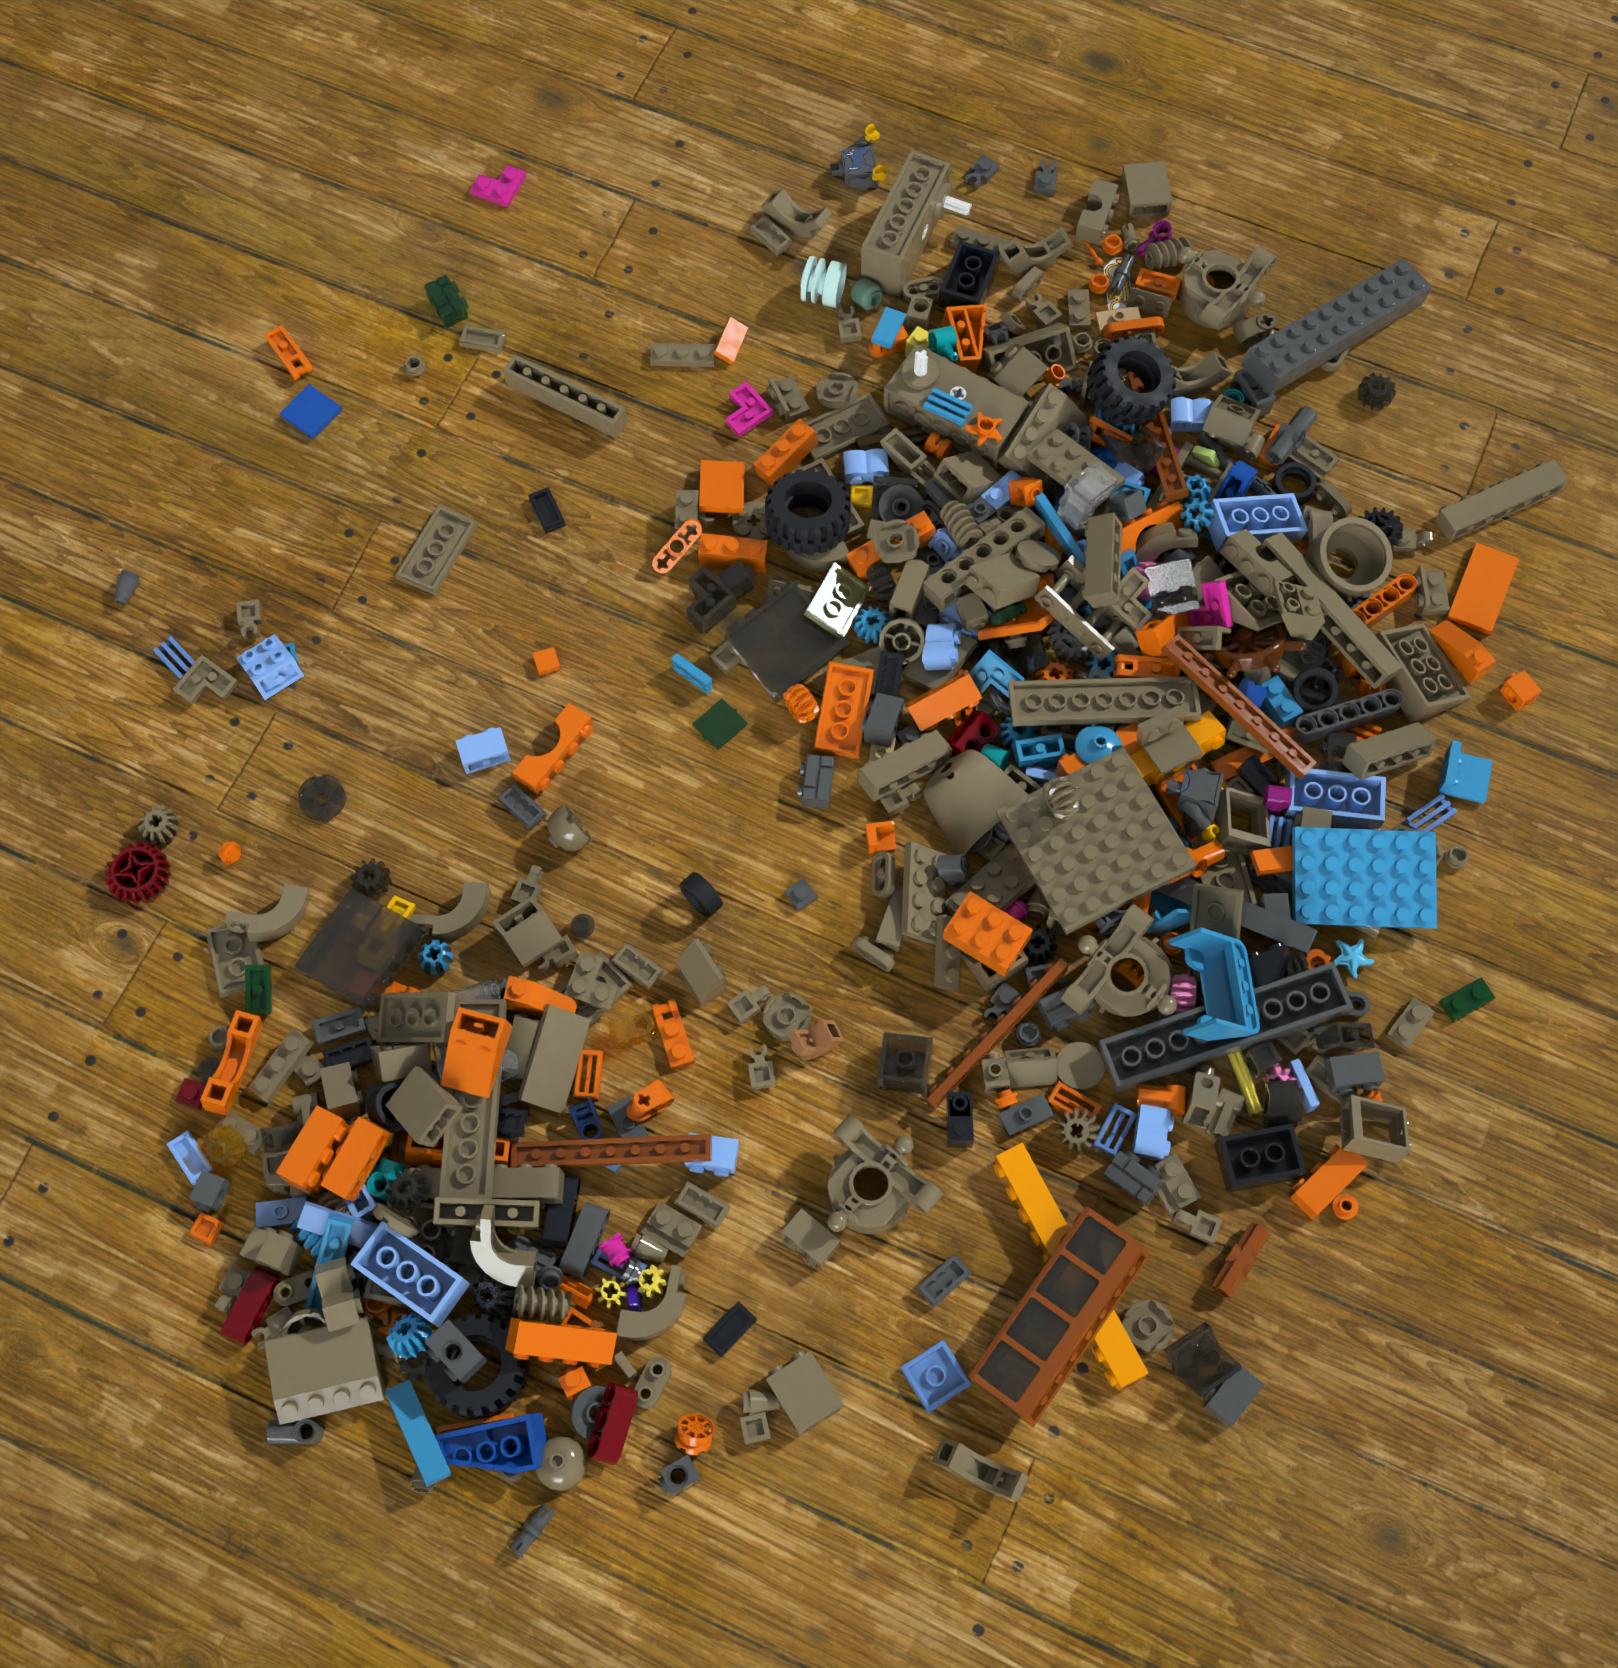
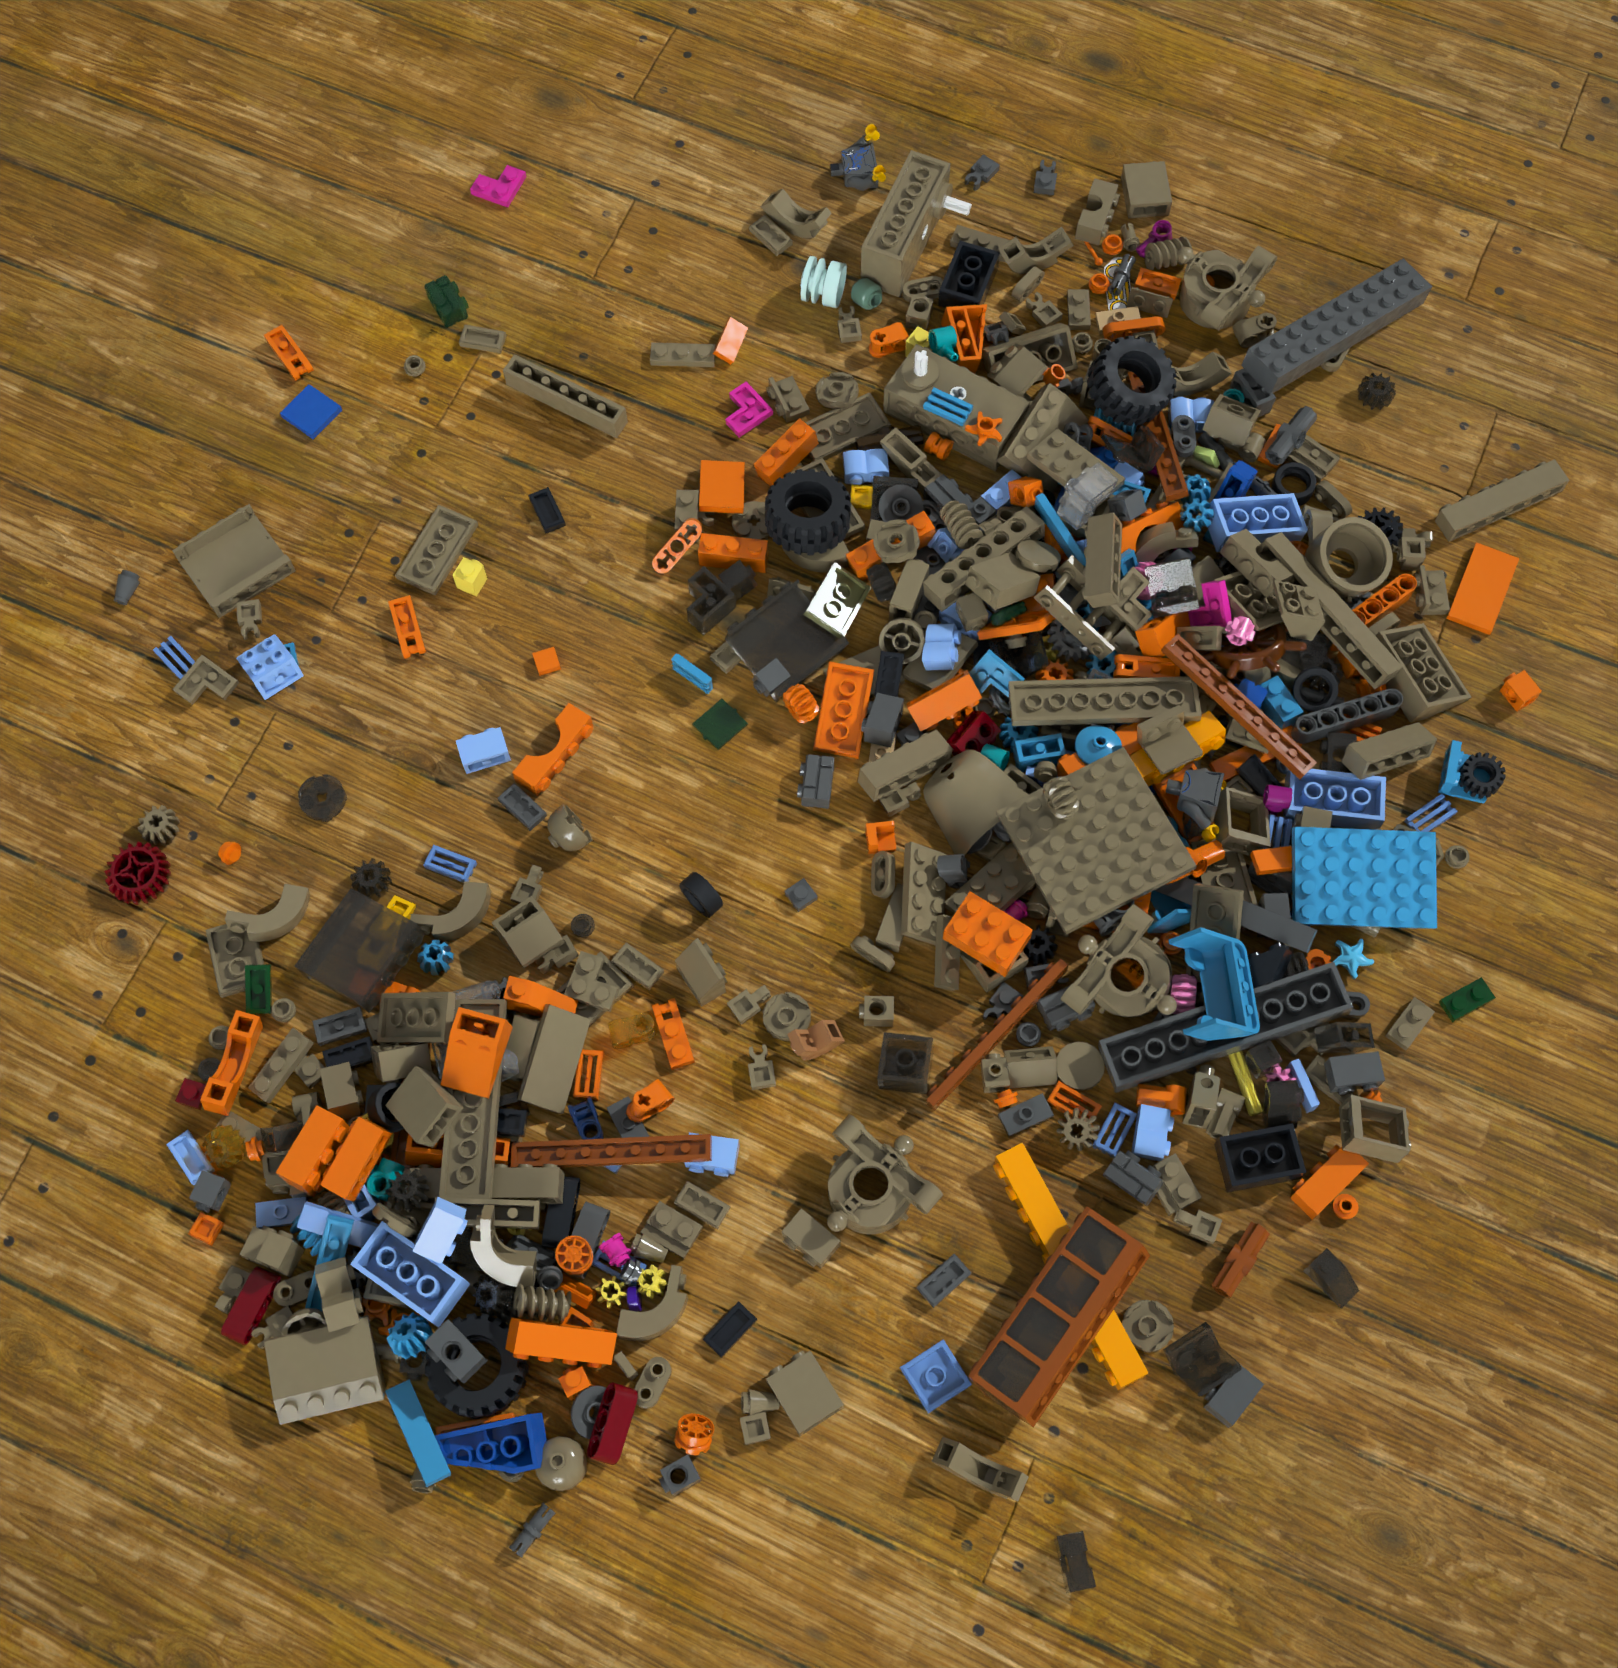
dark grey piece [266,1419,324,1445] -> none
dark azure gear [854,605,892,645] -> none
dark azure tile [871,307,906,349] -> none
dark tan brick [933,450,1002,504] -> none
black slope [946,1091,974,1148] -> none
orange slope [1428,619,1496,684] -> none
none -> dark tan panel [172,504,296,618]
none -> orange plate [245,1137,266,1162]
none -> dark tan plate [271,998,296,1022]
none -> orange plate [388,595,427,659]
none -> light blue brick [413,1197,468,1264]
none -> medium blue tile [423,845,477,883]
none -> light yellow brick [453,557,487,597]
none -> orange wheel [555,1236,593,1275]
none -> dark grey brick [752,658,791,697]
none -> dark tan brick [859,996,894,1027]
none -> dark tan plate [914,610,936,633]
none -> dark tan plate [1034,761,1058,782]
none -> clear smoke brick [1054,1531,1096,1594]
none -> dark grey plate [1171,415,1196,458]
none -> bright pink gear [1225,616,1256,646]
none -> clear smoke slope [1303,1248,1360,1309]
none -> dark tan beam [1369,612,1401,635]
none -> dark tan brick [1397,537,1426,571]
none -> black tyre [1459,752,1506,799]

